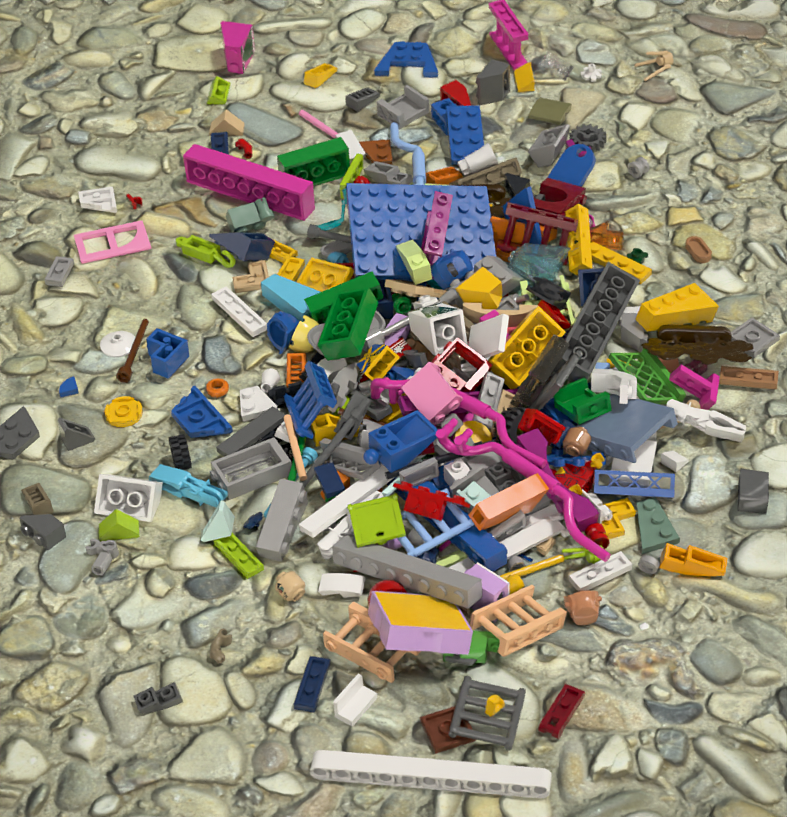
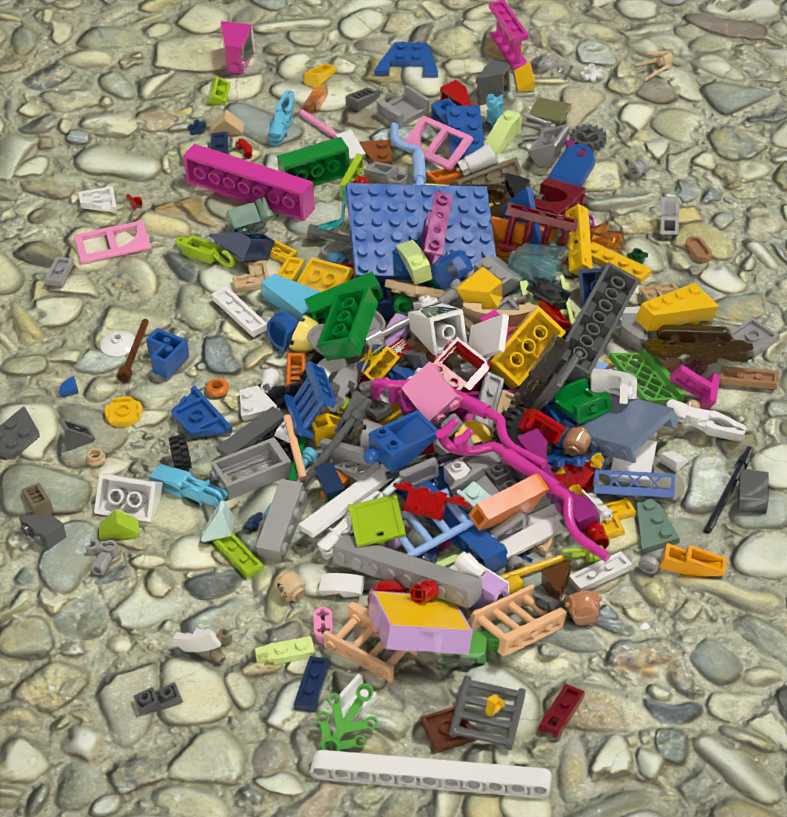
none -> tan plate [86,448,106,466]
none -> white slope [173,628,221,652]
none -> dark blue plant [187,120,207,135]
none -> yellowish green hinge [255,636,315,665]
none -> medium azure arm [268,90,296,147]
none -> clear orange slope [301,85,328,114]
none -> bright pink beam [313,607,333,644]
none -> bright green plant [316,683,378,751]
none -> bright pink window [404,116,474,171]
none -> red wheel [410,579,439,604]
none -> white cone [455,552,487,579]
none -> yellowish green slope [484,110,521,157]
none -> medium azure hinge [486,94,504,129]
none -> light grey plant [521,113,556,141]
none -> dark grey slope [532,591,565,612]
none -> reddish brown slope [541,561,571,601]
none -> tan tile [639,282,679,302]
none -> light grey brick [660,196,679,235]
none -> black bar [704,446,754,533]

